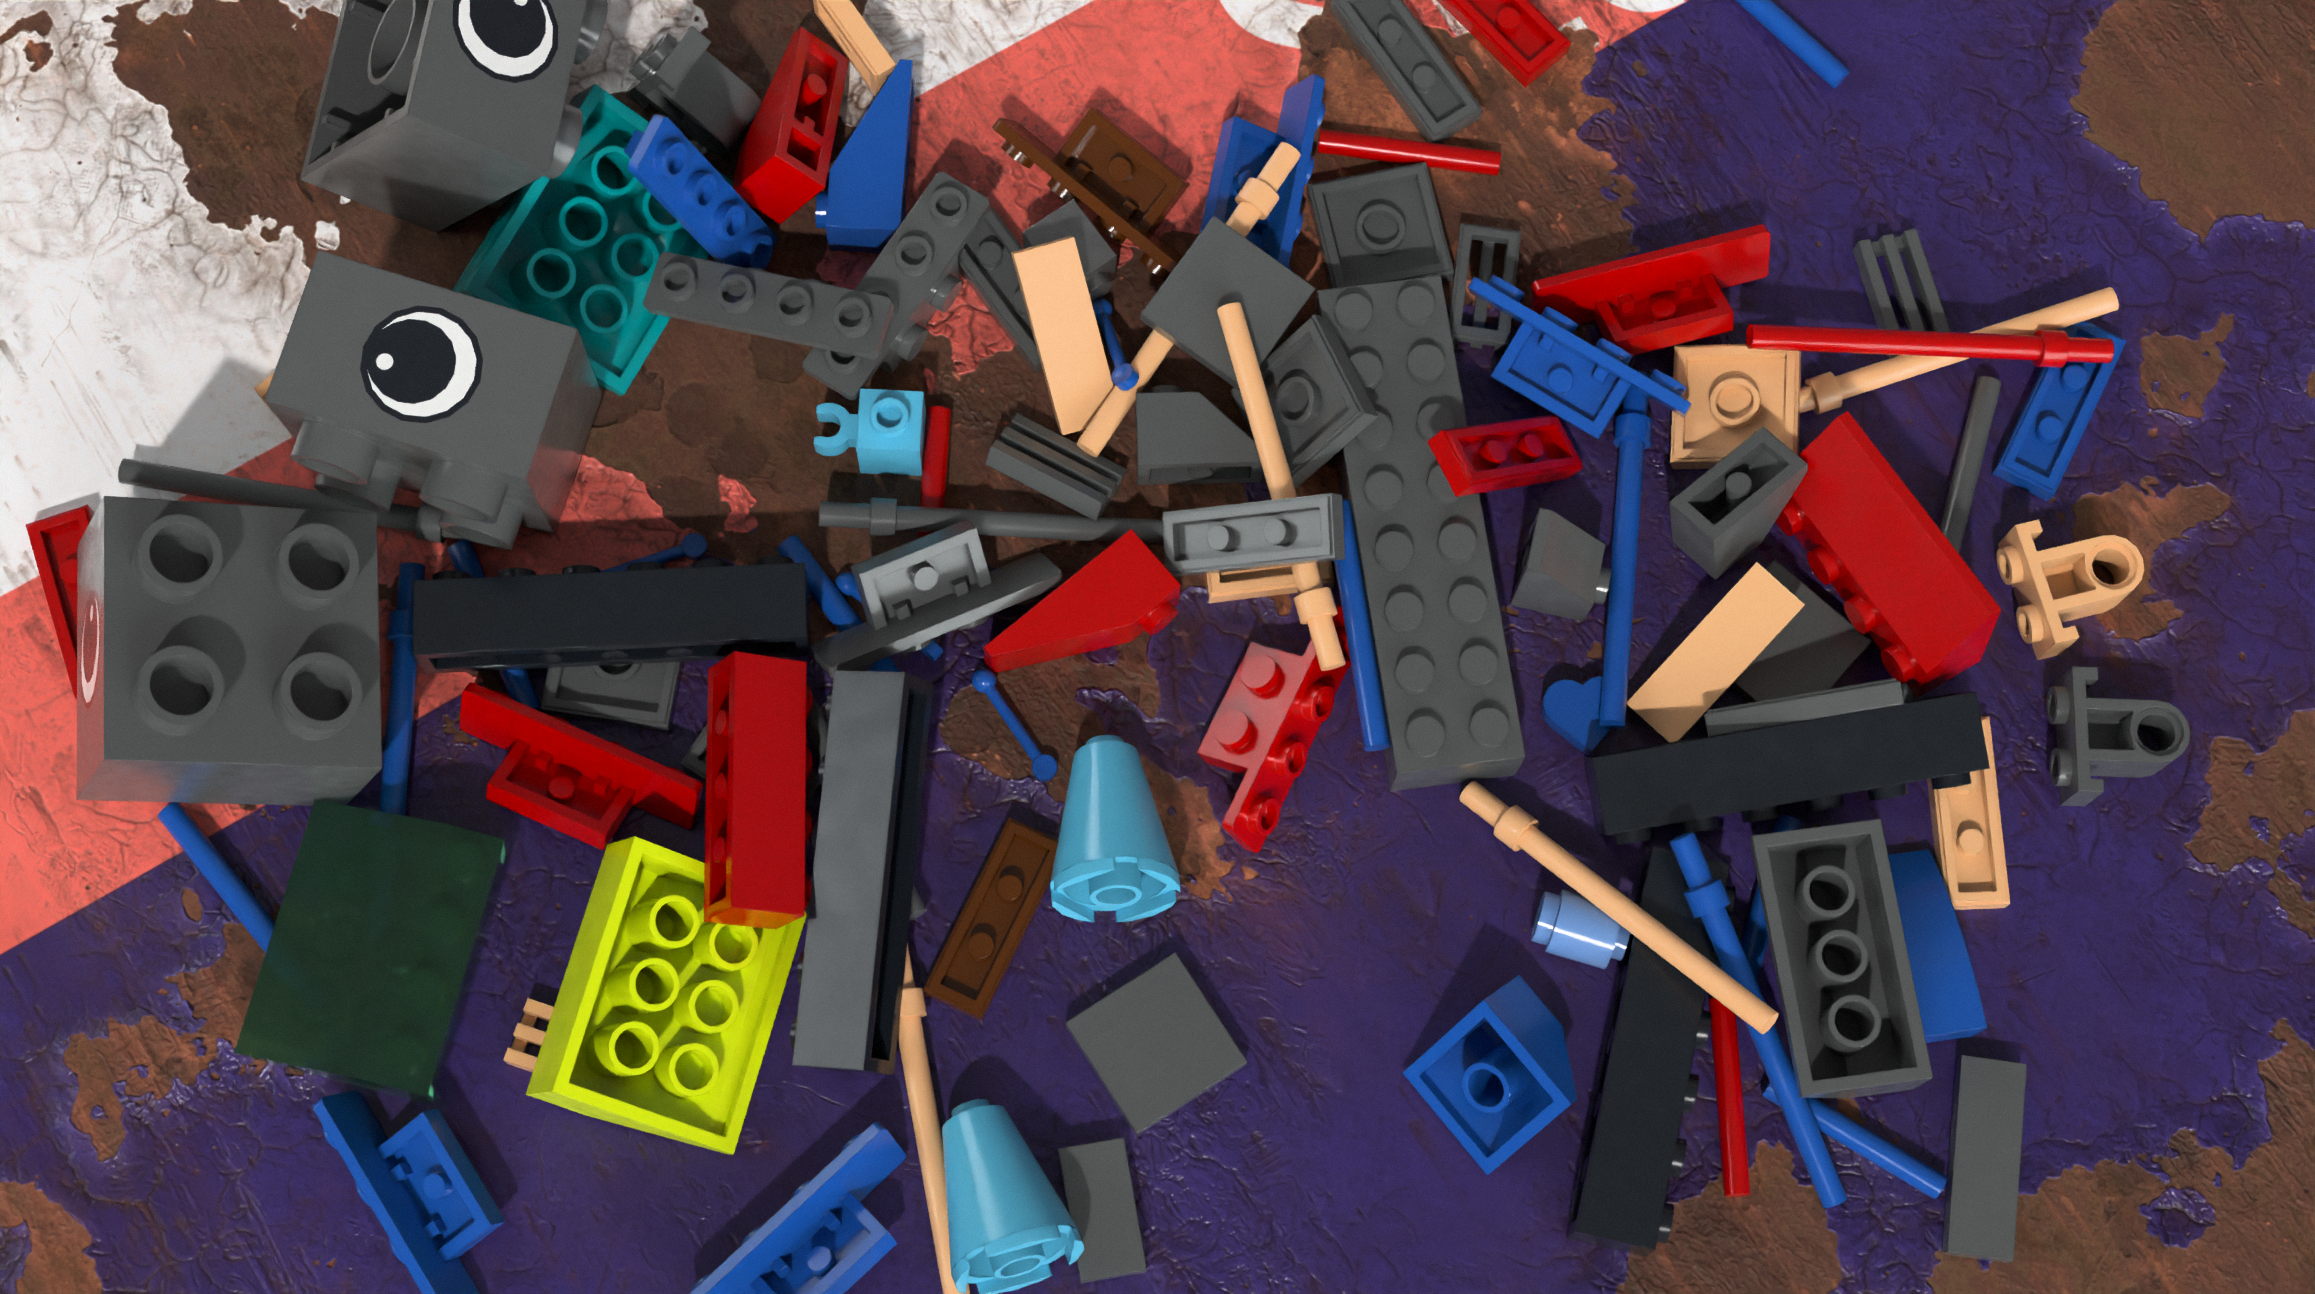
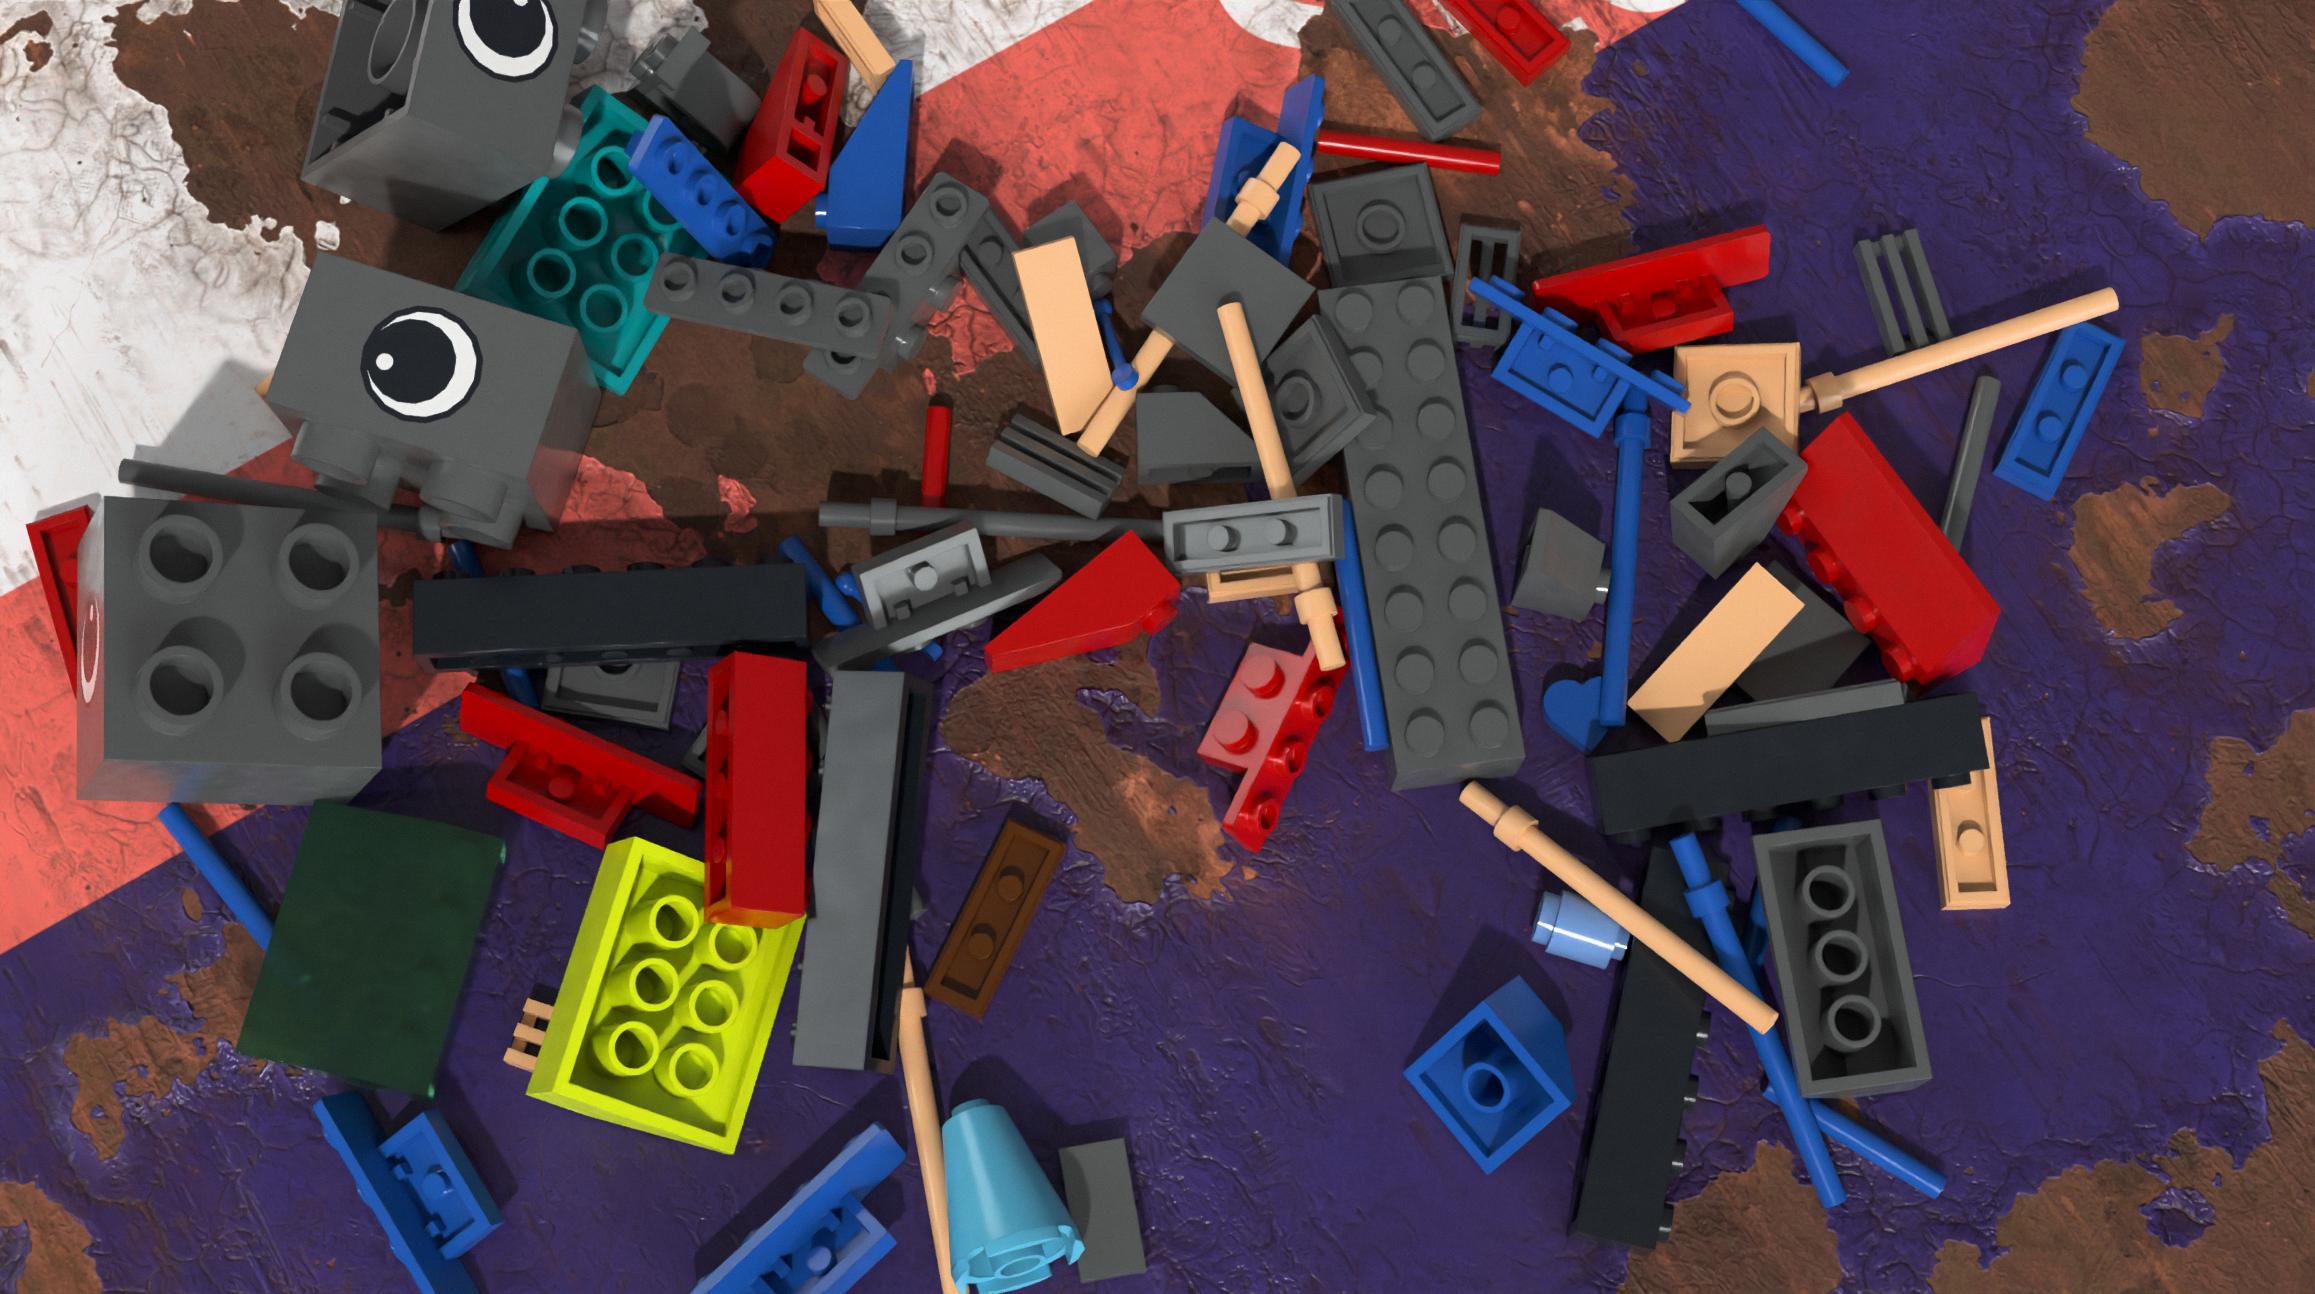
blue bar [368,562,426,945] -> none
blue hinge [601,533,707,572] -> none
medium azure brick [814,388,926,476] -> none
blue hinge [971,668,1057,782] -> none
reddish brown bracket [992,108,1190,281] -> none
medium azure cone [1049,735,1181,922] -> none
dark grey tile [1065,953,1247,1136] -> none
red tile [1427,414,1583,497] -> none
red bar [1709,998,1751,1197] -> none
red bar [1746,324,2114,368] -> none
blue slope [1888,849,1987,1043] -> none
dark grey tile [1942,1055,2027,1263] -> none
light nougat pin [1997,519,2144,660] -> none
dark grey pin [2046,666,2190,807] -> none

